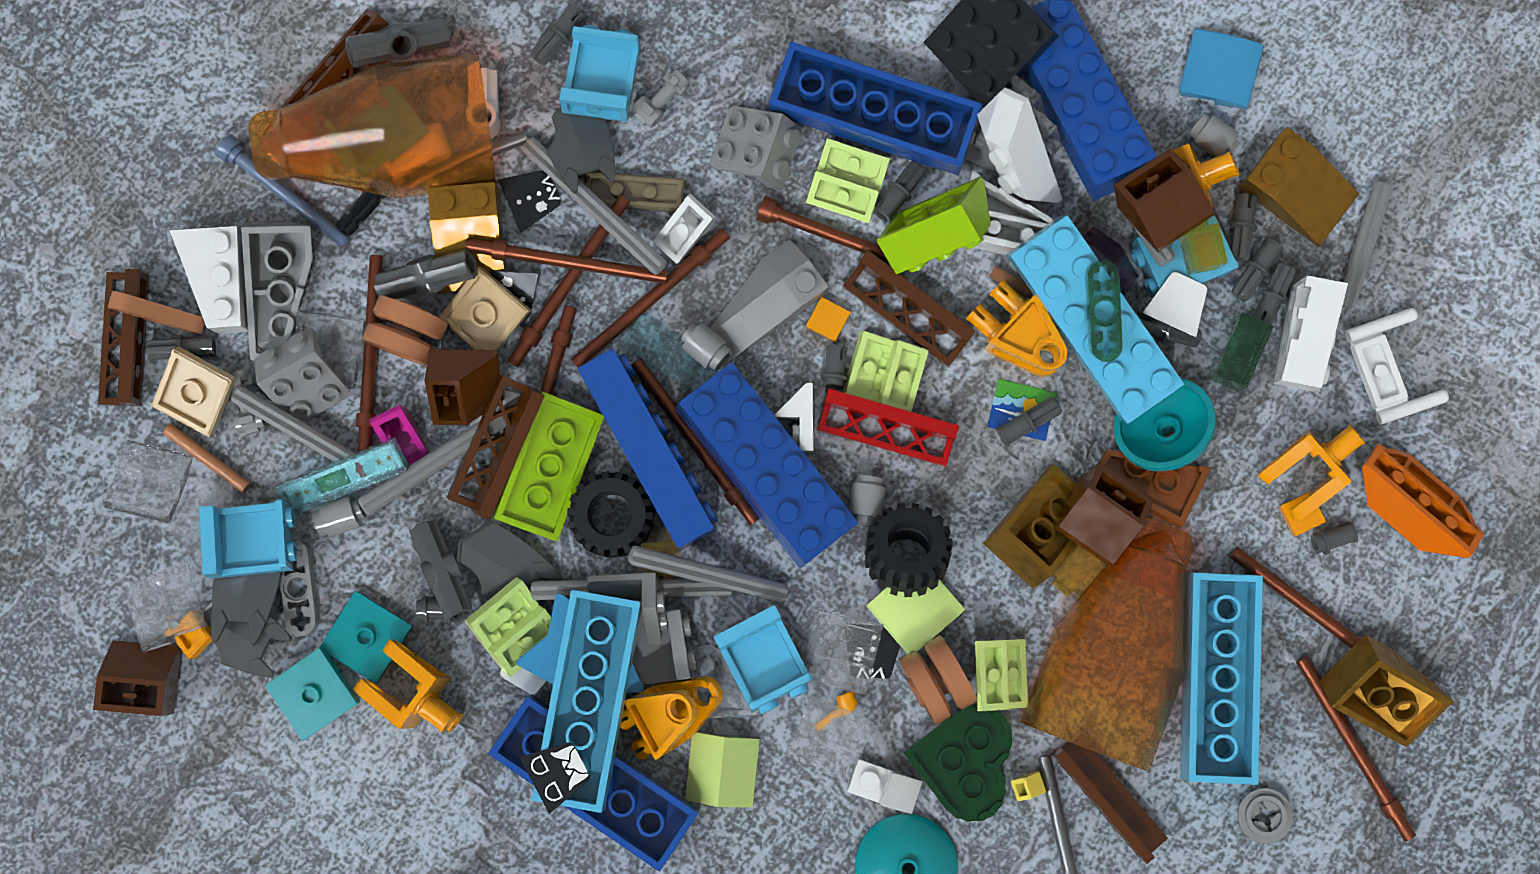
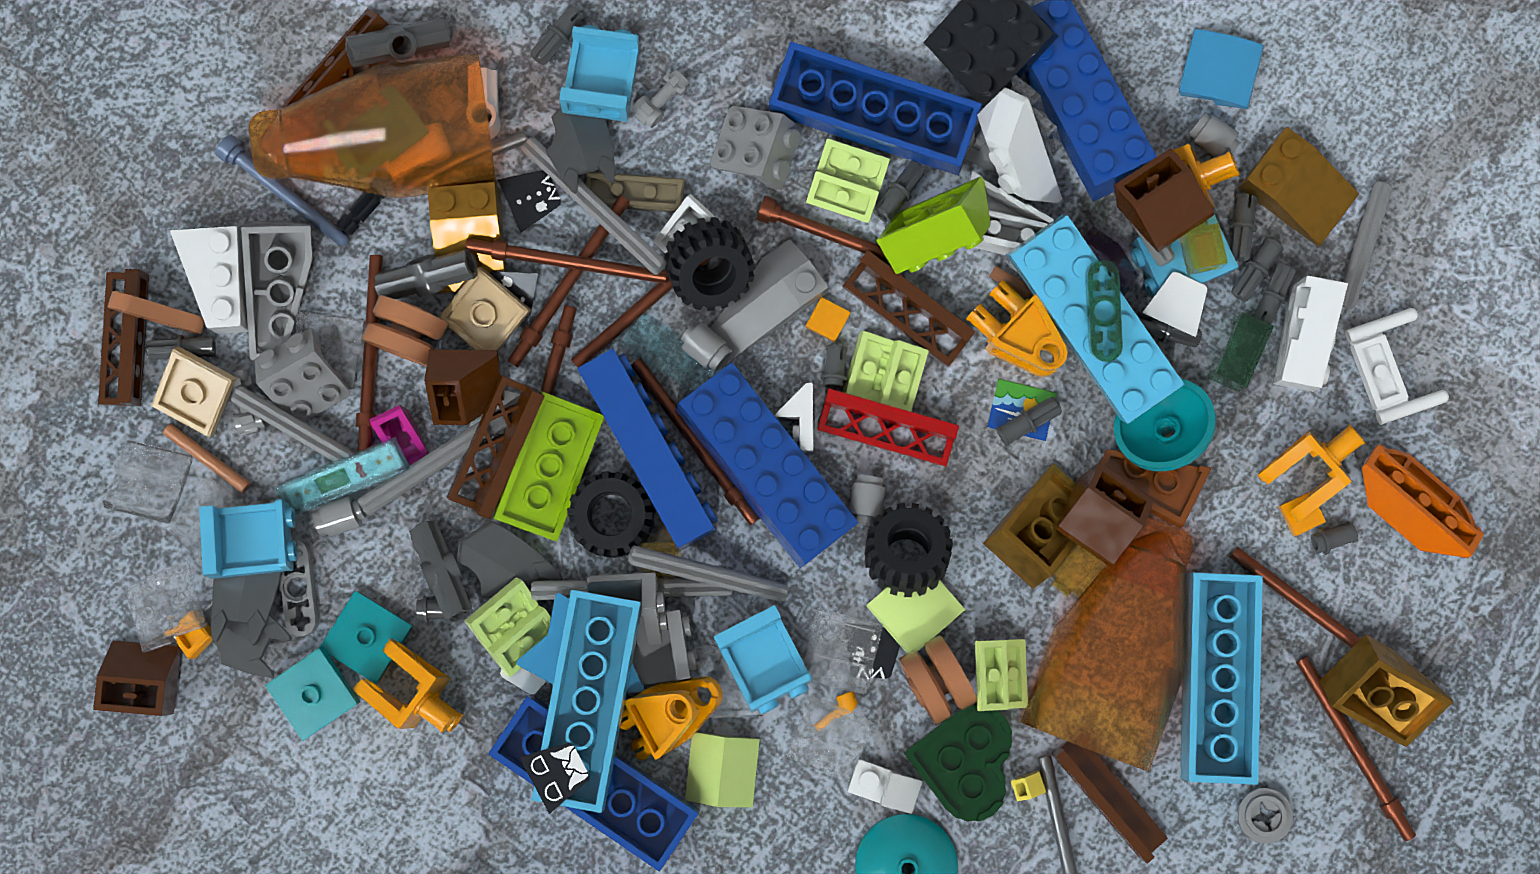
none -> black tyre [664,217,755,311]

